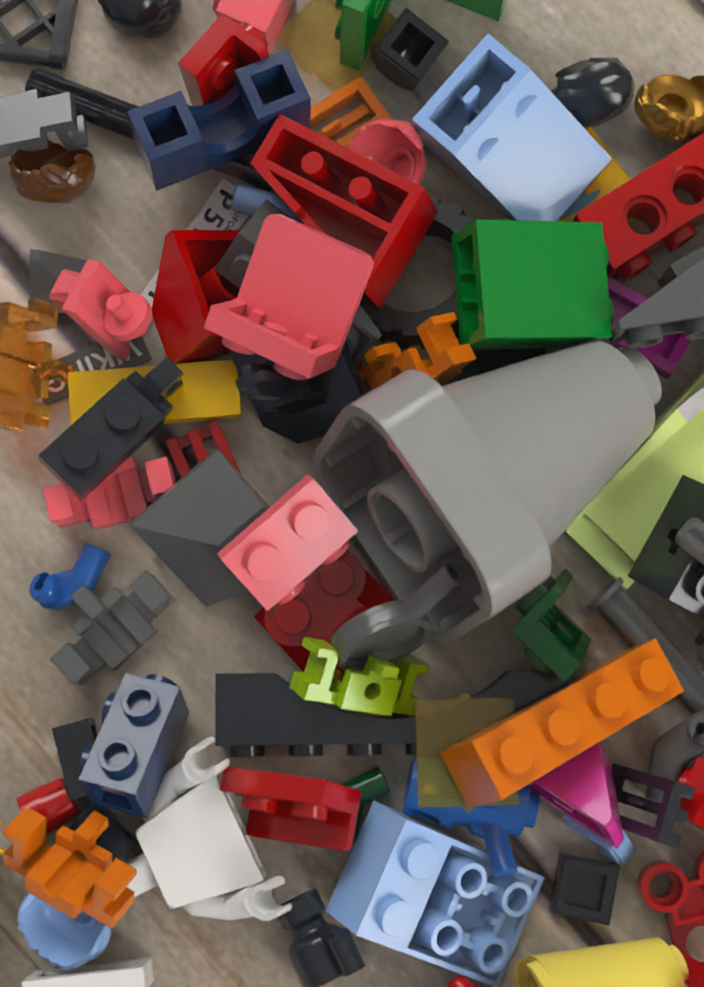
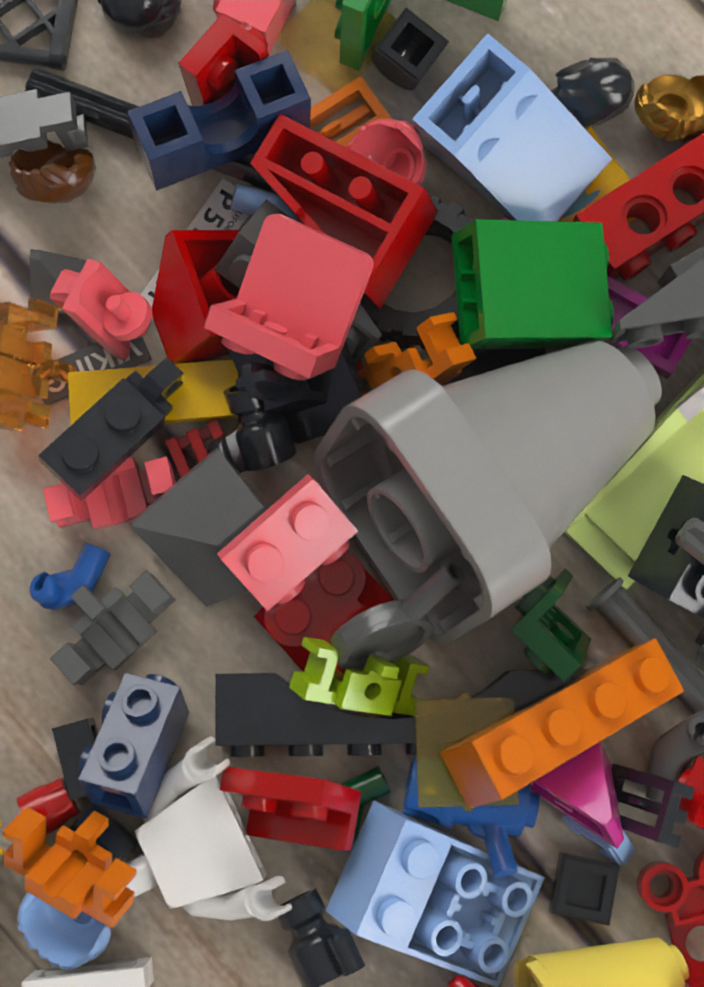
none -> black piece [206,384,297,473]

